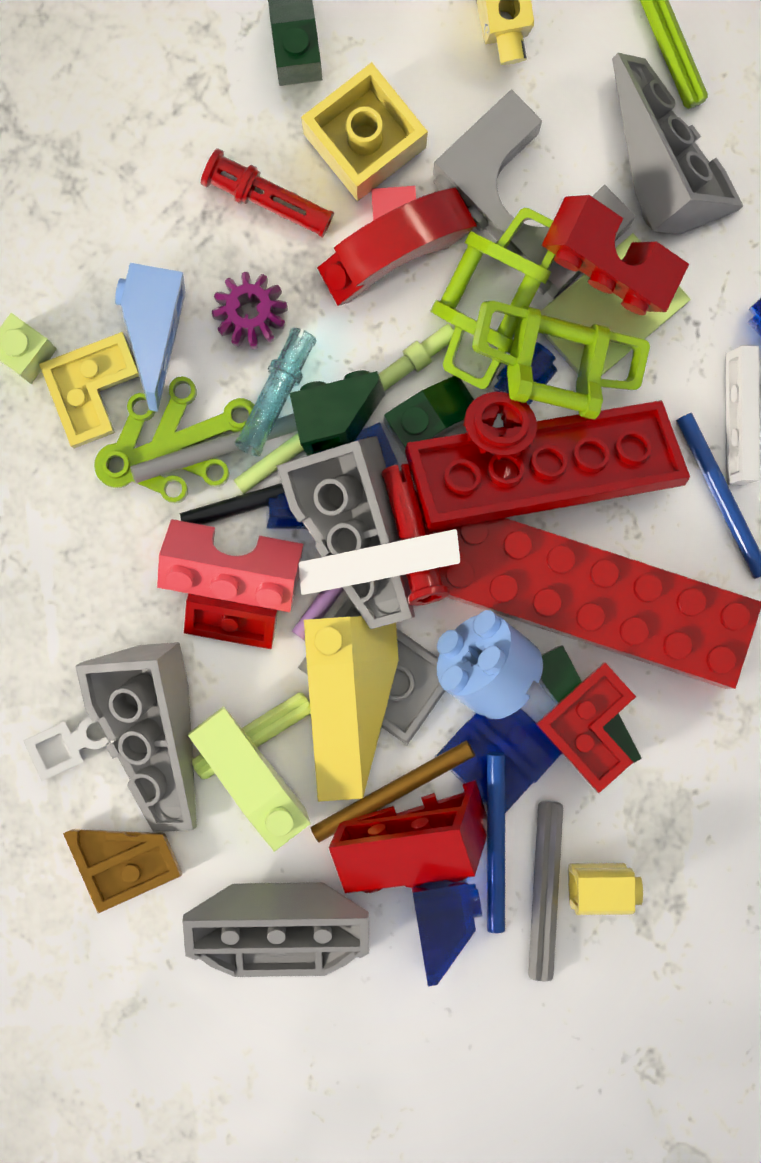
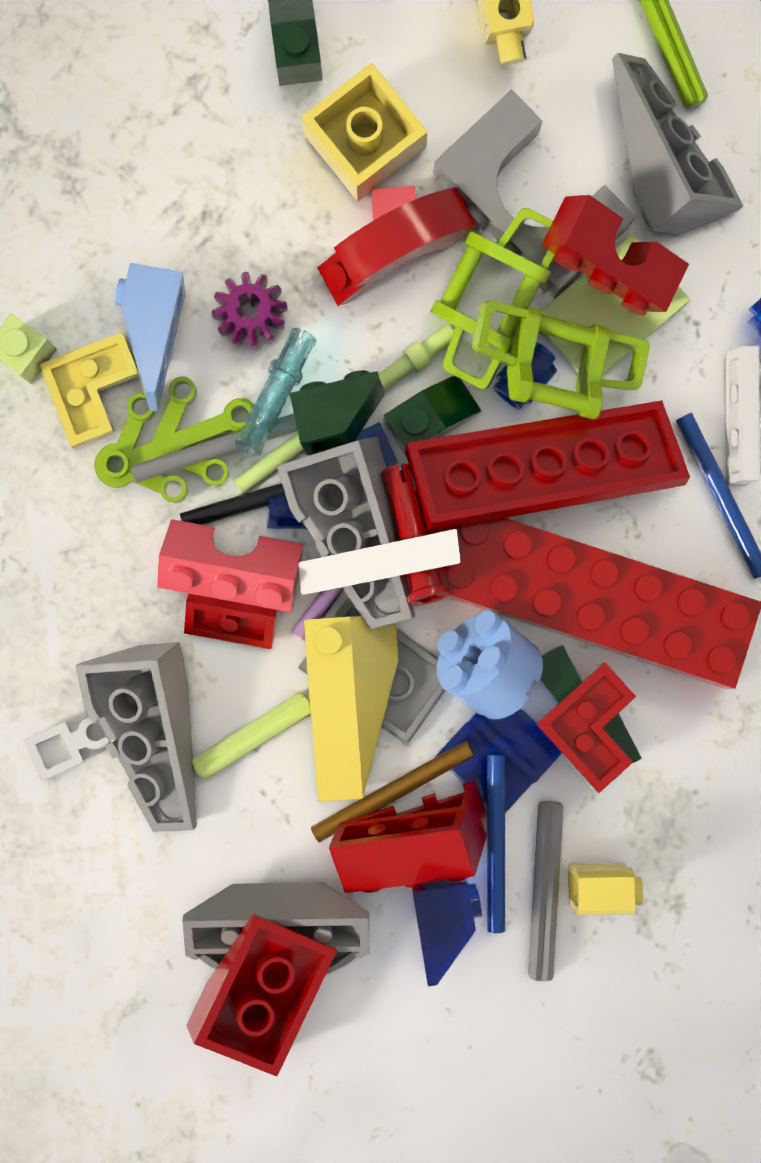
pearl gold wing [63,829,183,913] -> none
yellowish green slope [188,706,311,852] -> none
red pin [200,148,334,238] -> none
red gear [463,392,537,460] -> none
none -> red slope [186,913,337,1077]

